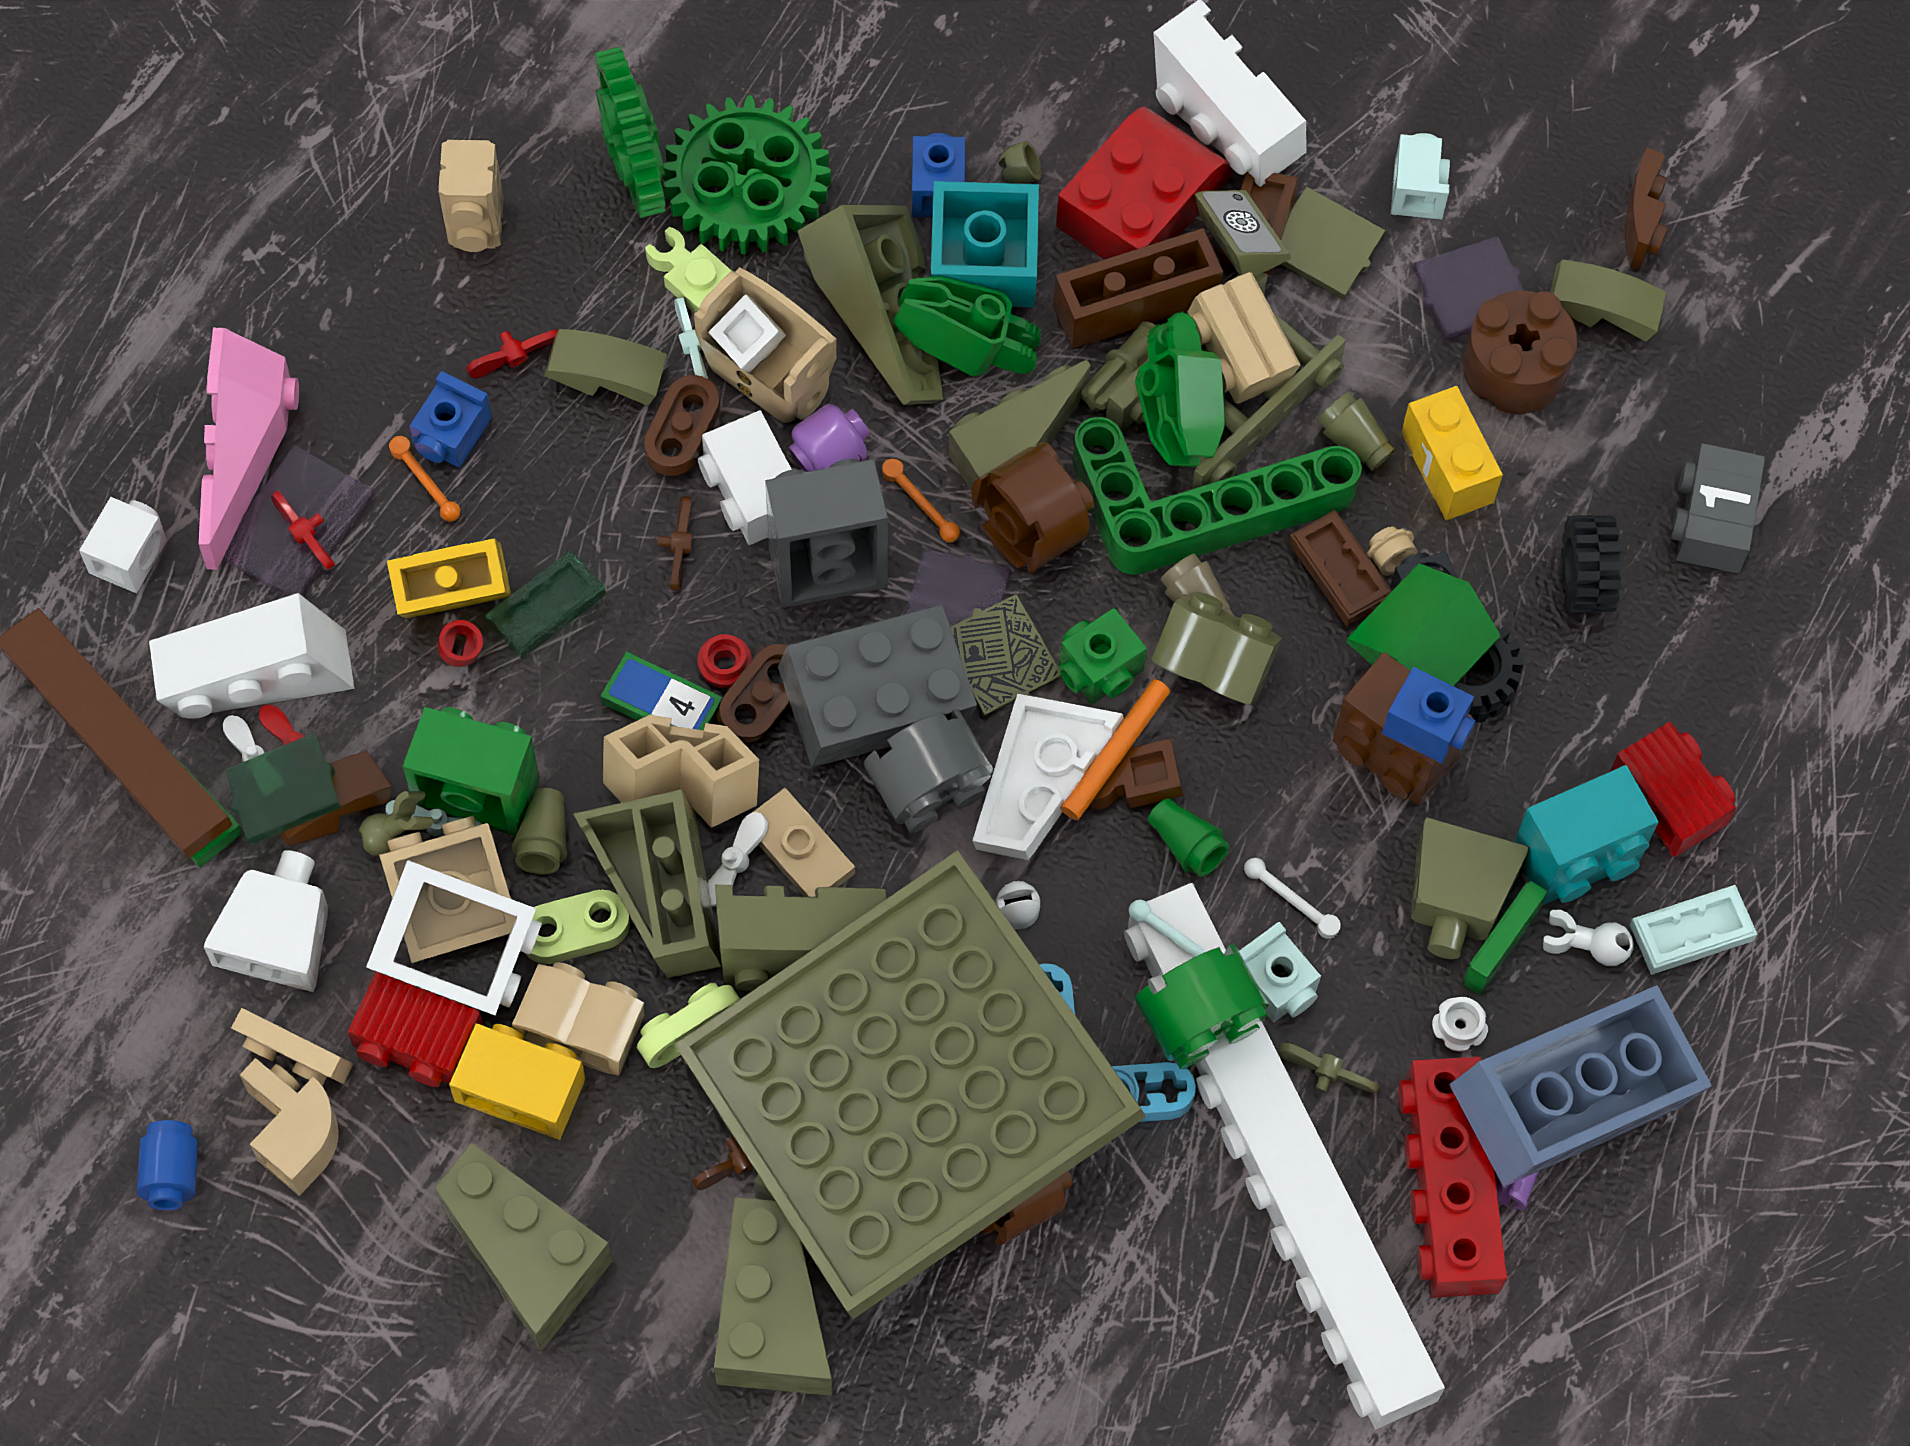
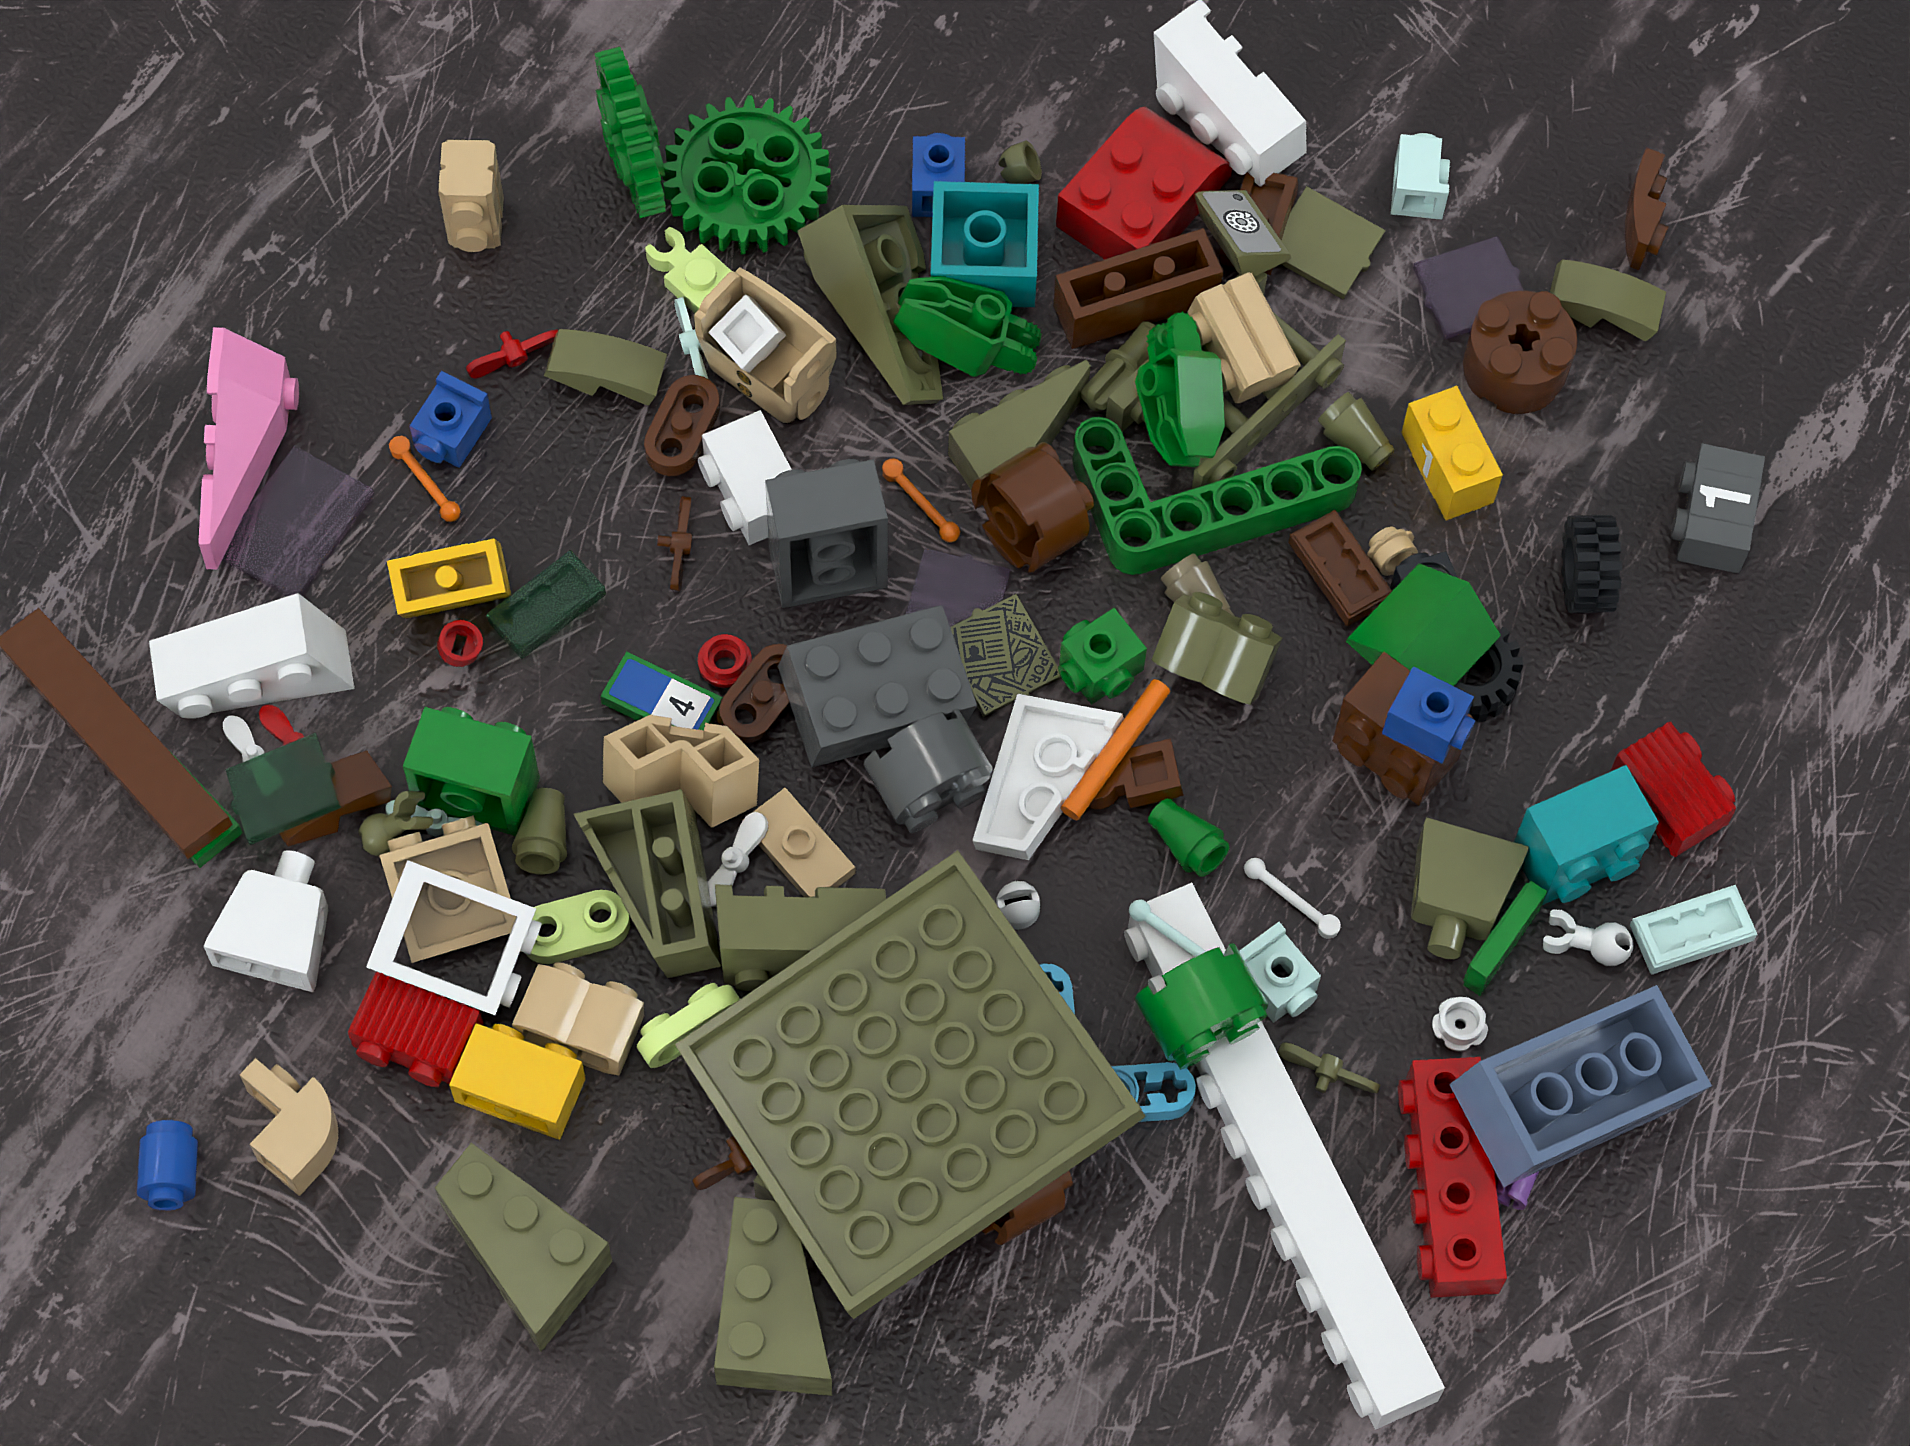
white brick [79,497,167,594] -> none
tan plate [231,1008,354,1086] -> none
red piece [270,490,335,570] -> none
medium lavender head [788,404,870,472] -> none

